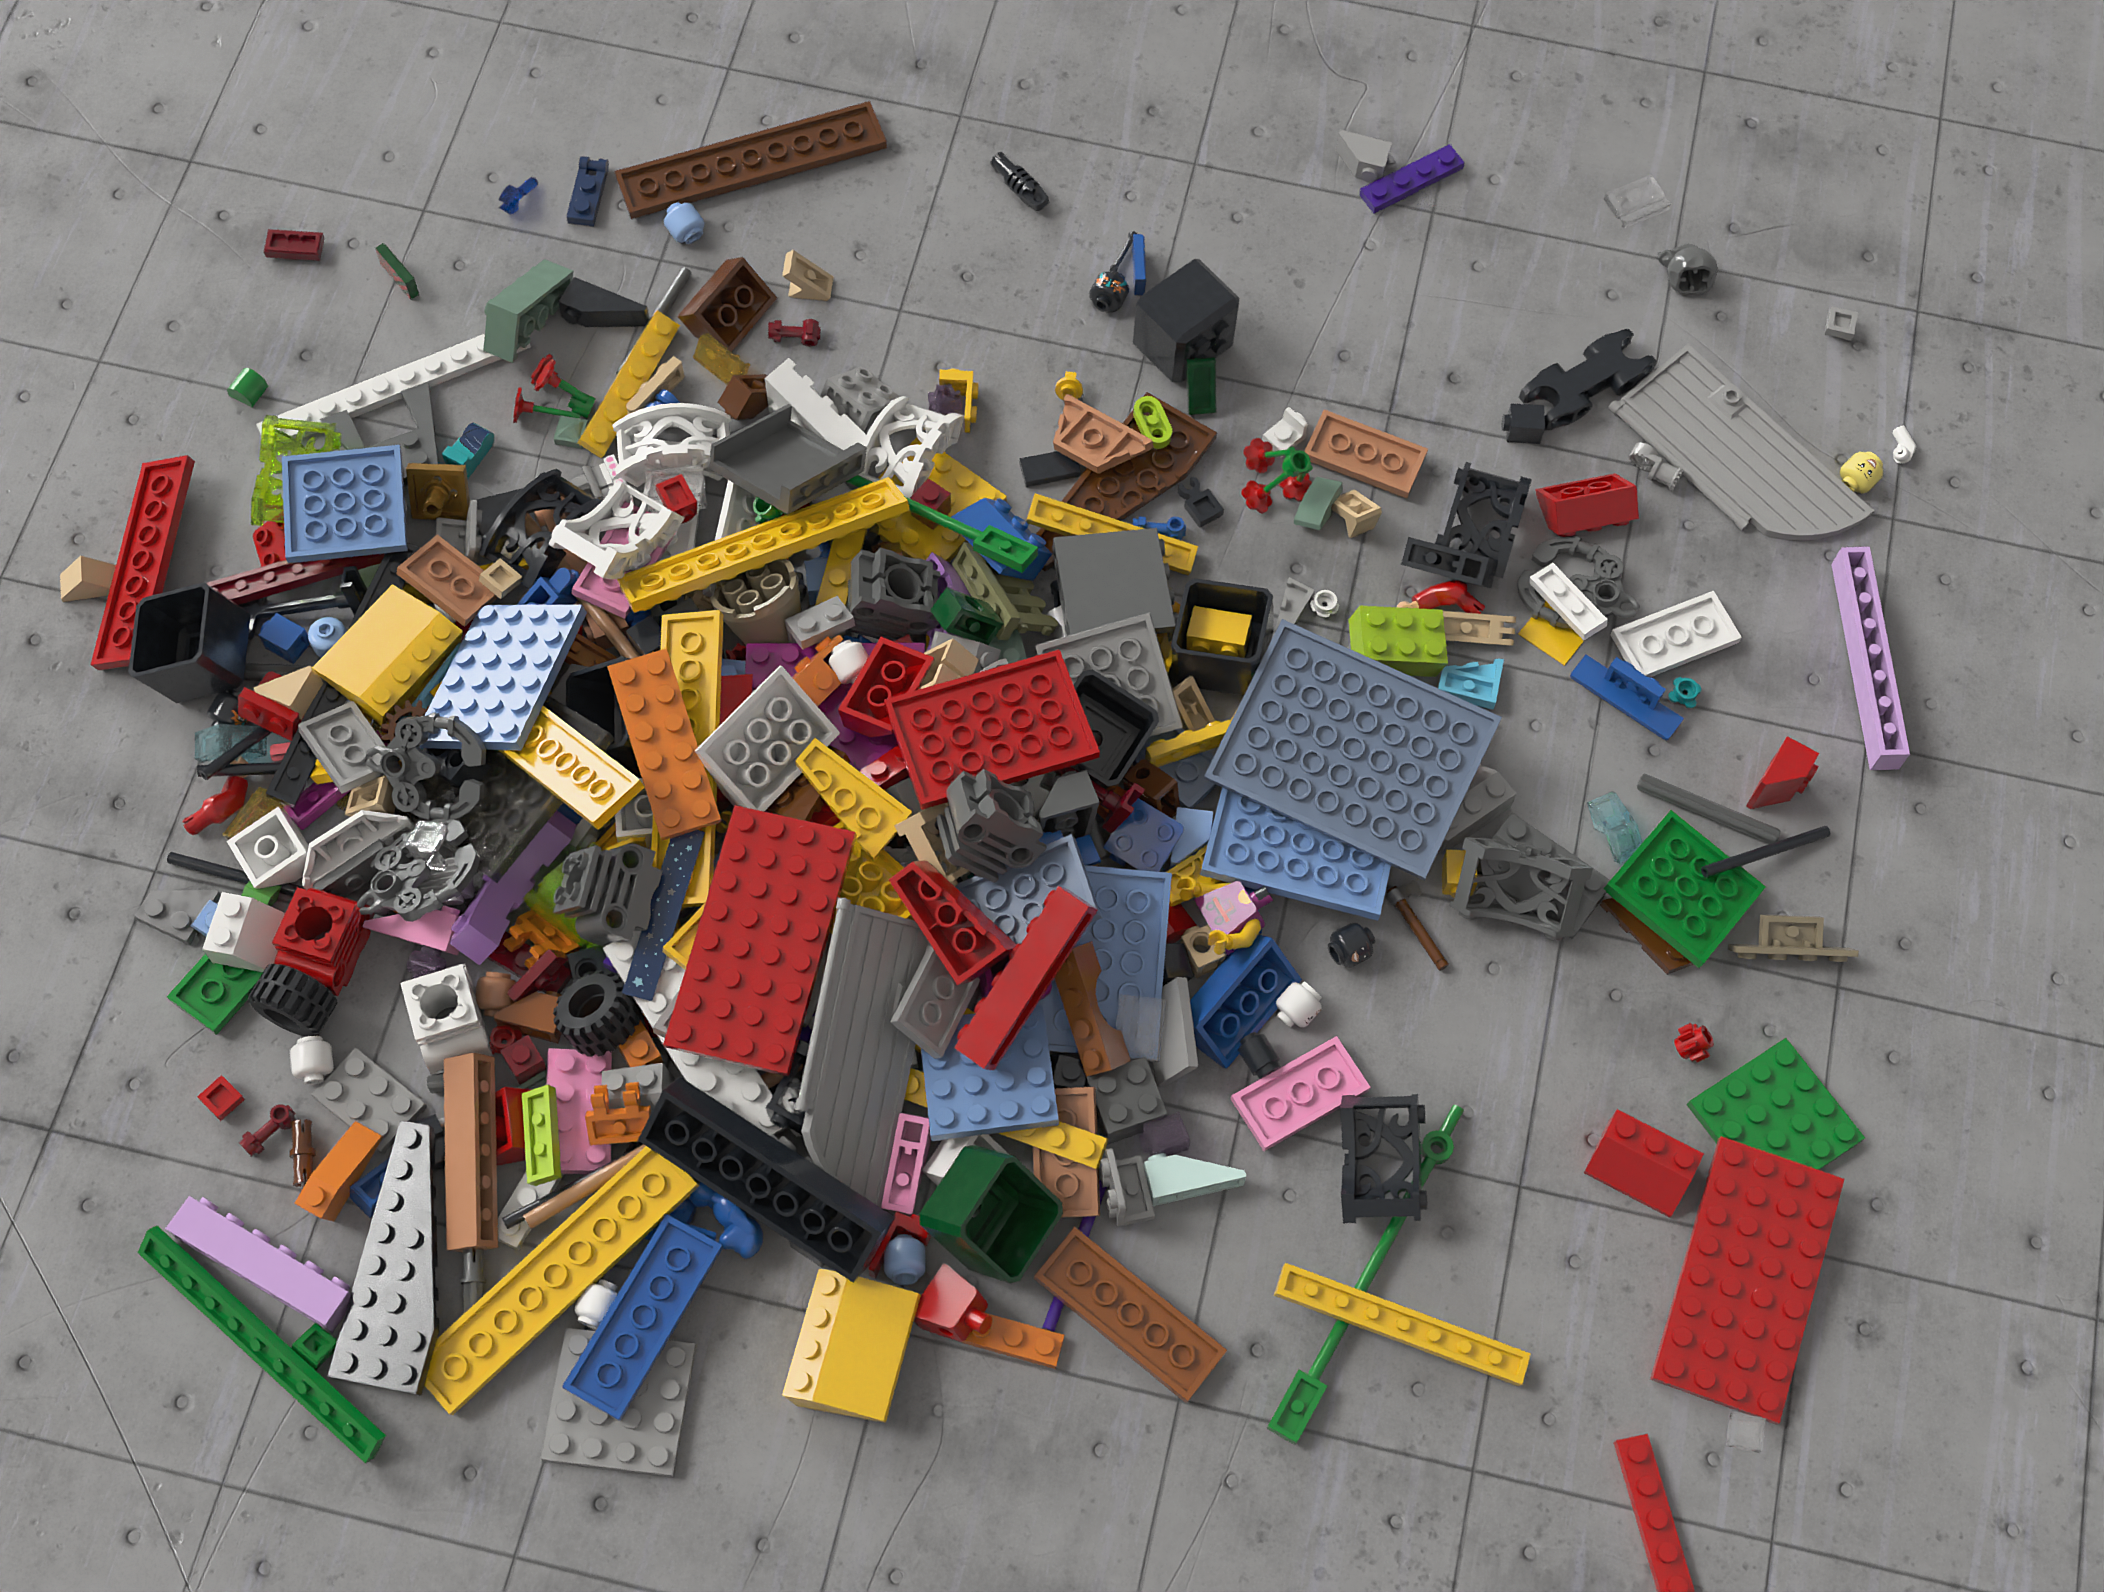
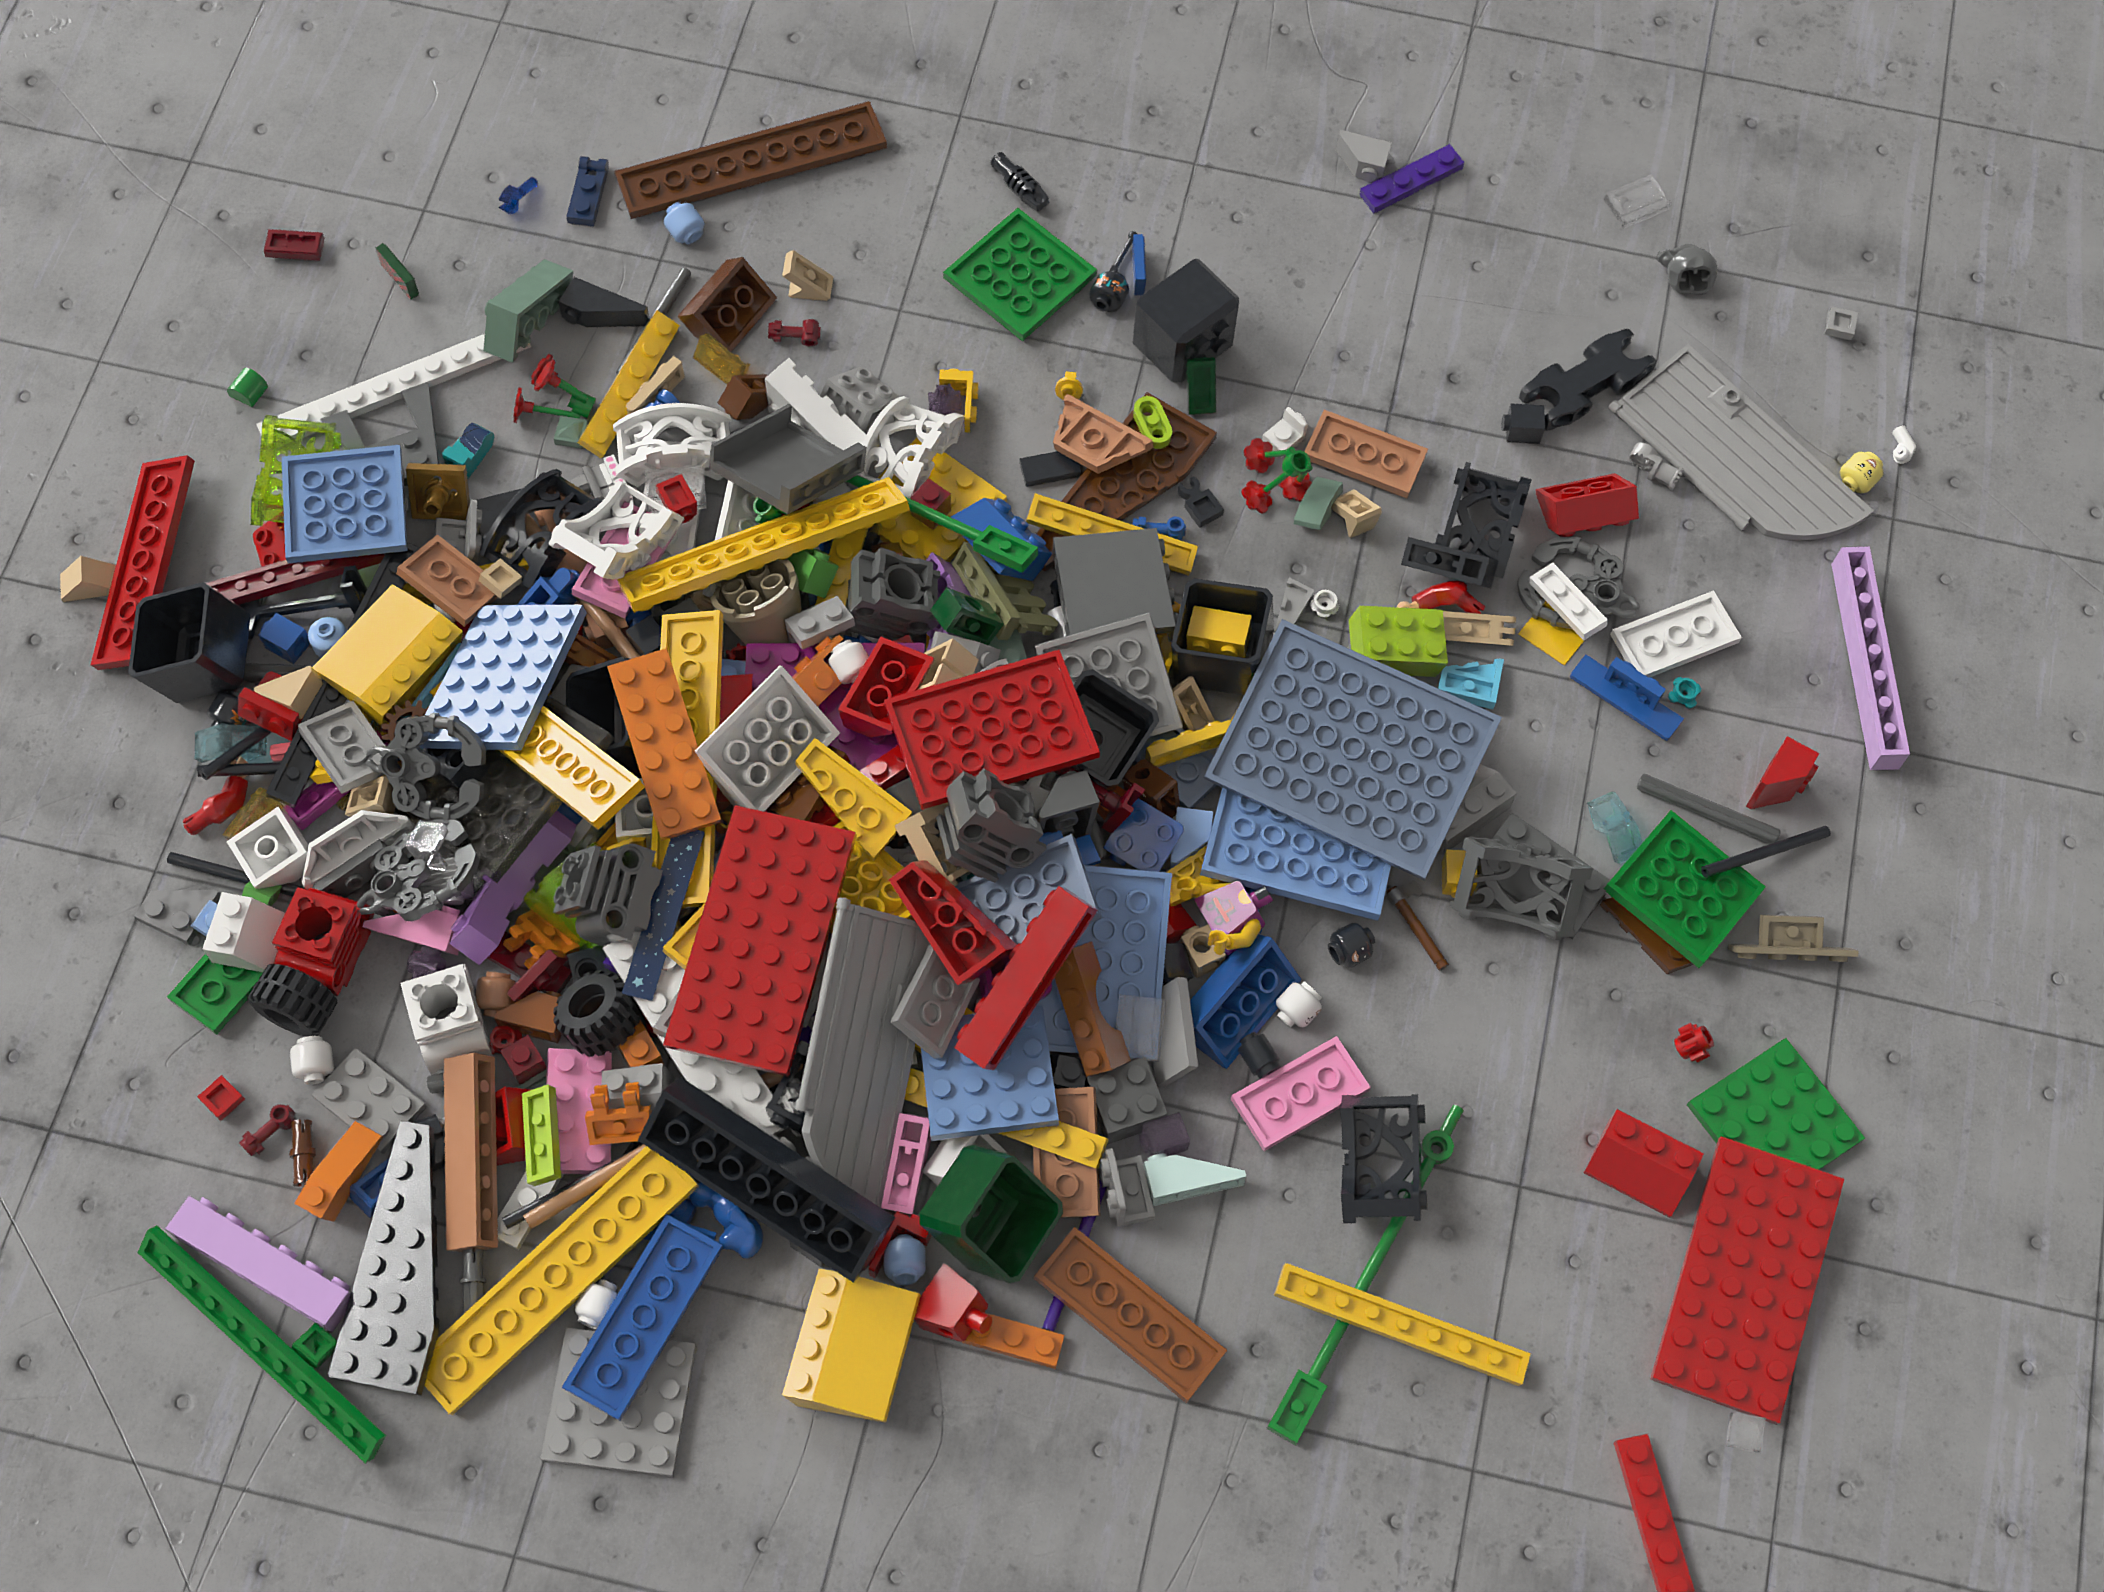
none -> bright green slope [787,549,839,598]
none -> green plate [943,208,1097,342]

